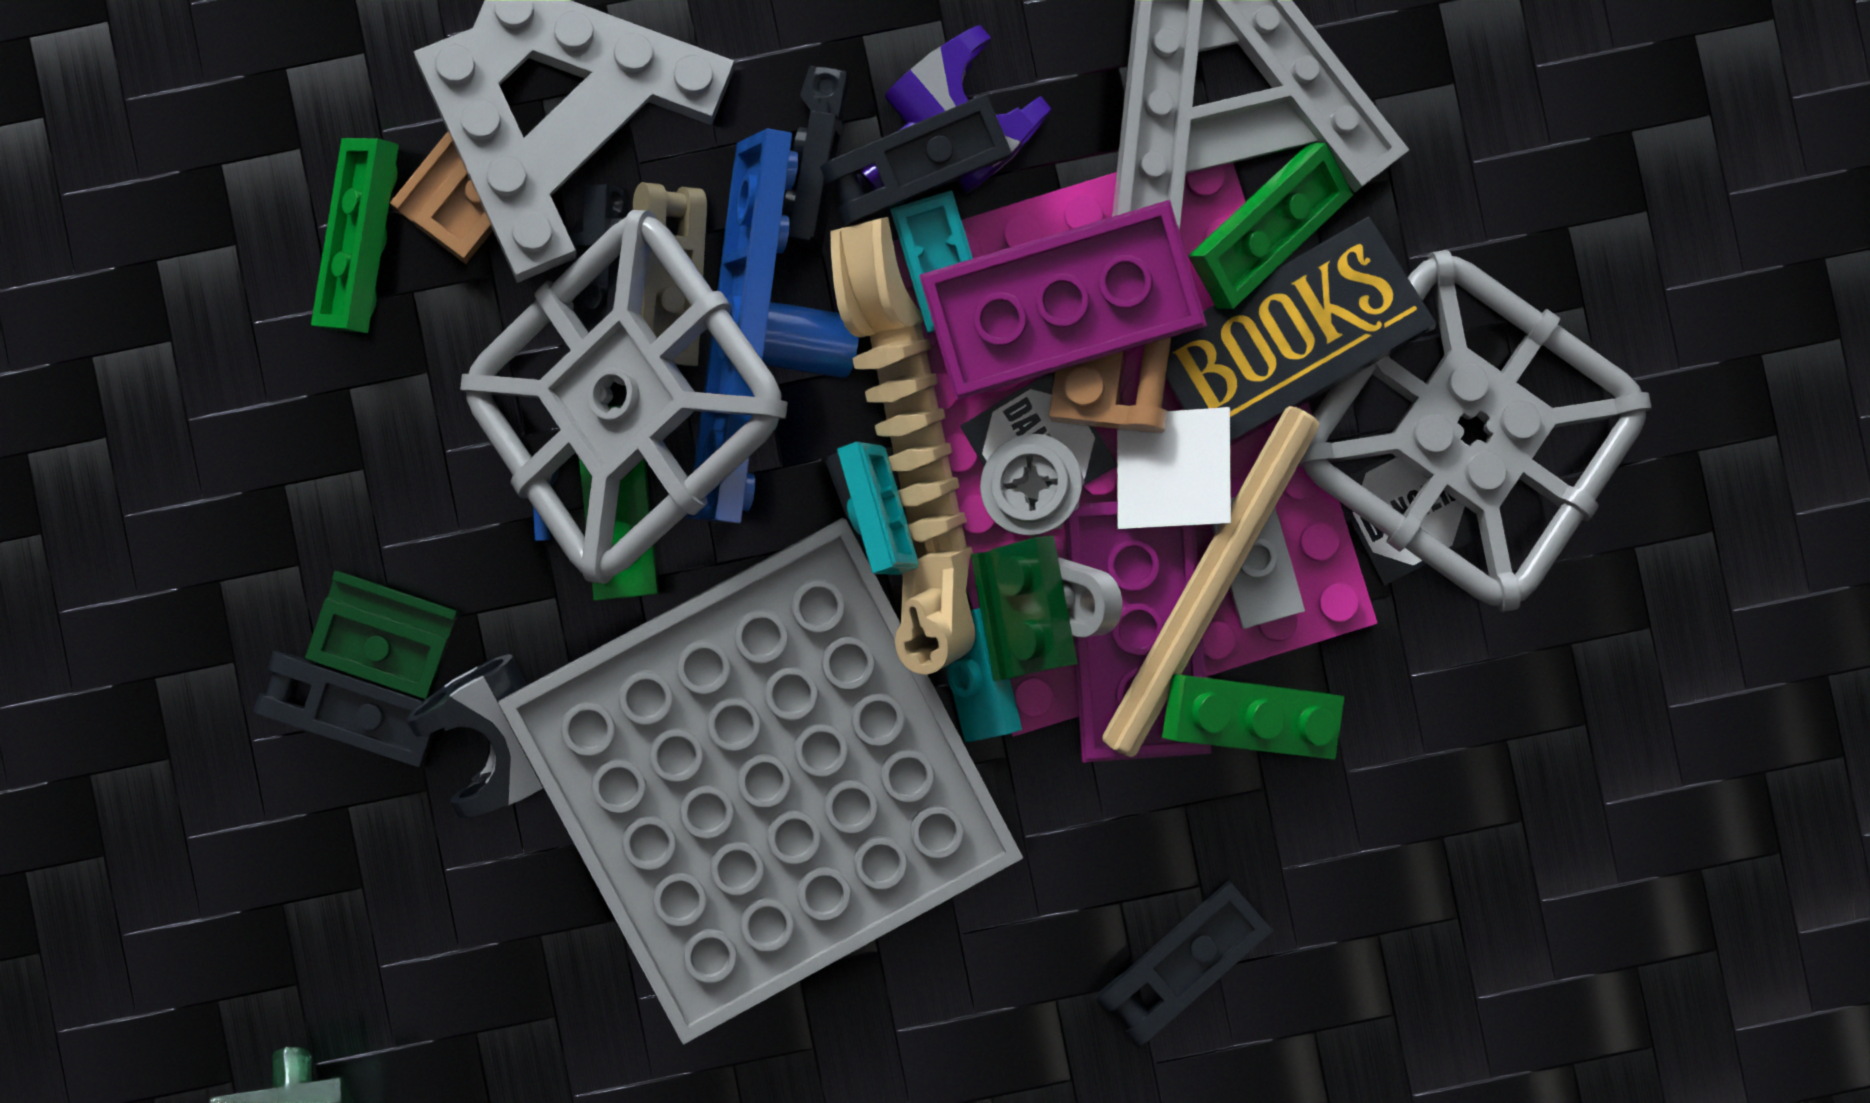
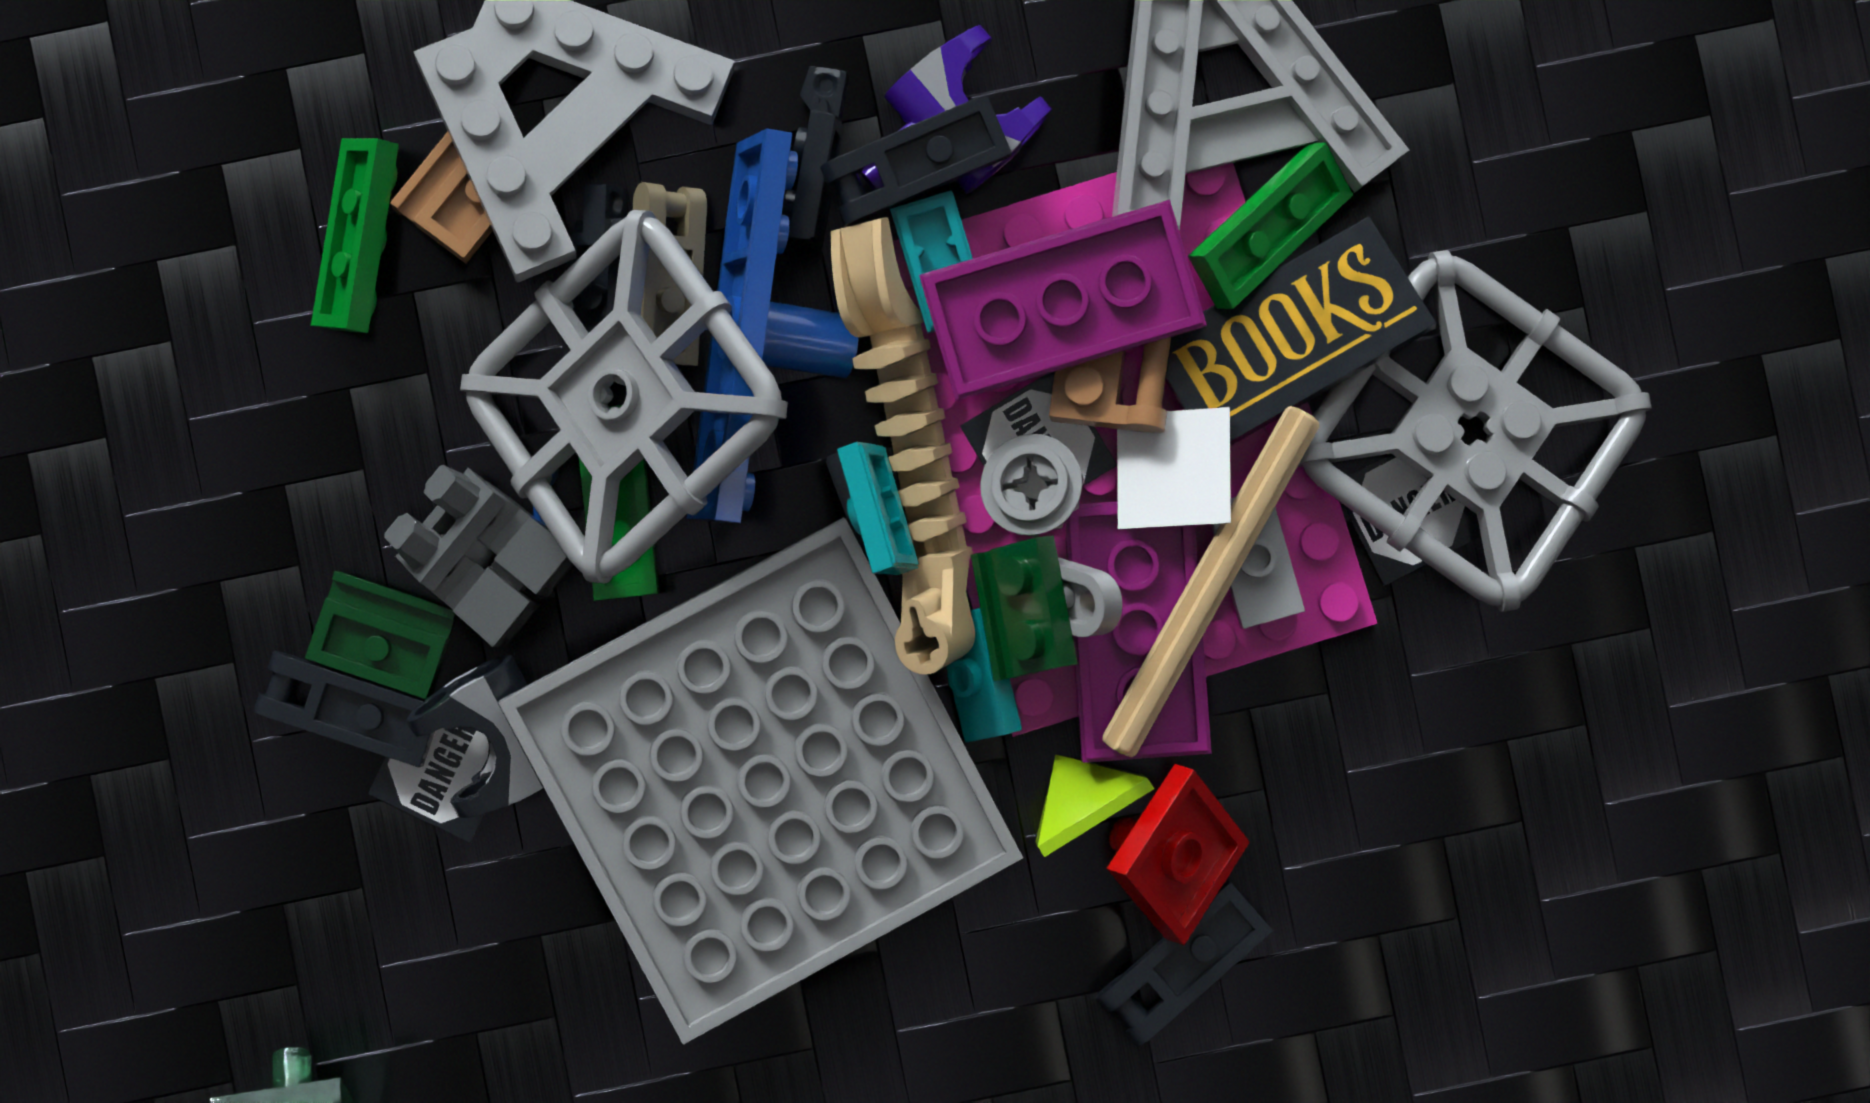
green plate [1162,674,1345,759] -> none
none -> sticker [368,696,489,843]
none -> dark grey hips [384,465,573,649]
none -> lime slope [1035,754,1154,857]
none -> red tile [1106,764,1250,945]

